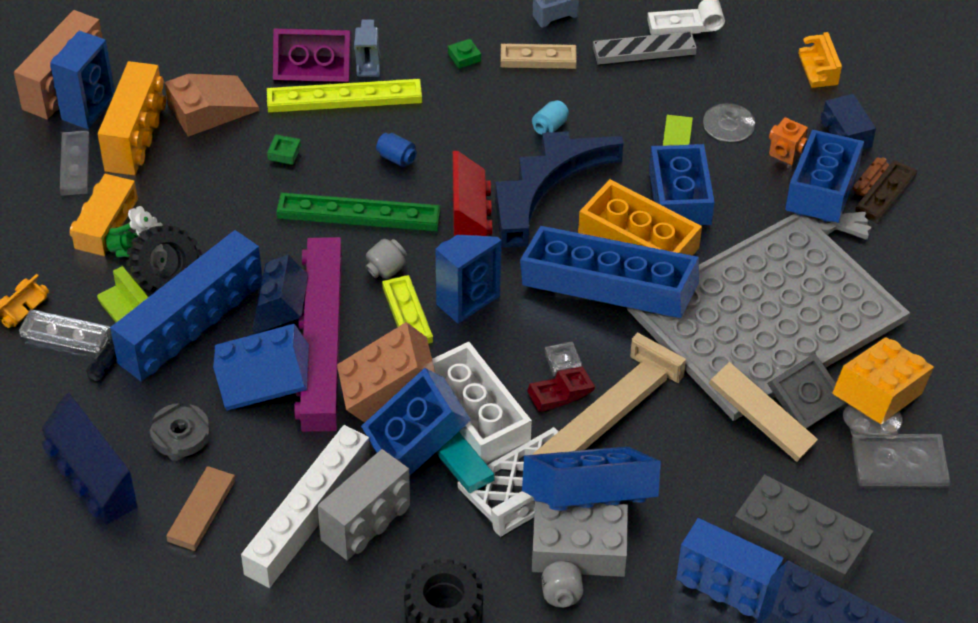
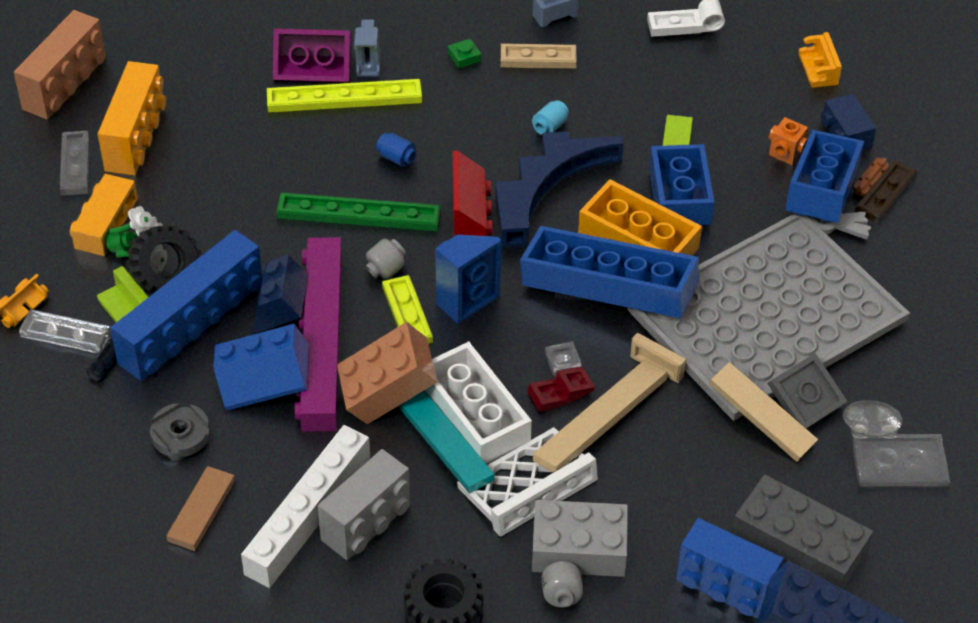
clear blue slope [42,393,138,525] -> none
blue brick [50,30,115,129] -> none
nougat slope [164,74,259,137] -> none
green plate [267,134,301,165] -> none
blue brick [361,368,471,476] -> none
blue brick [522,446,661,510] -> none
light grey tile [593,31,696,65] -> none
clear dish [703,103,755,142] -> none
light orange brick [832,337,934,424] -> none

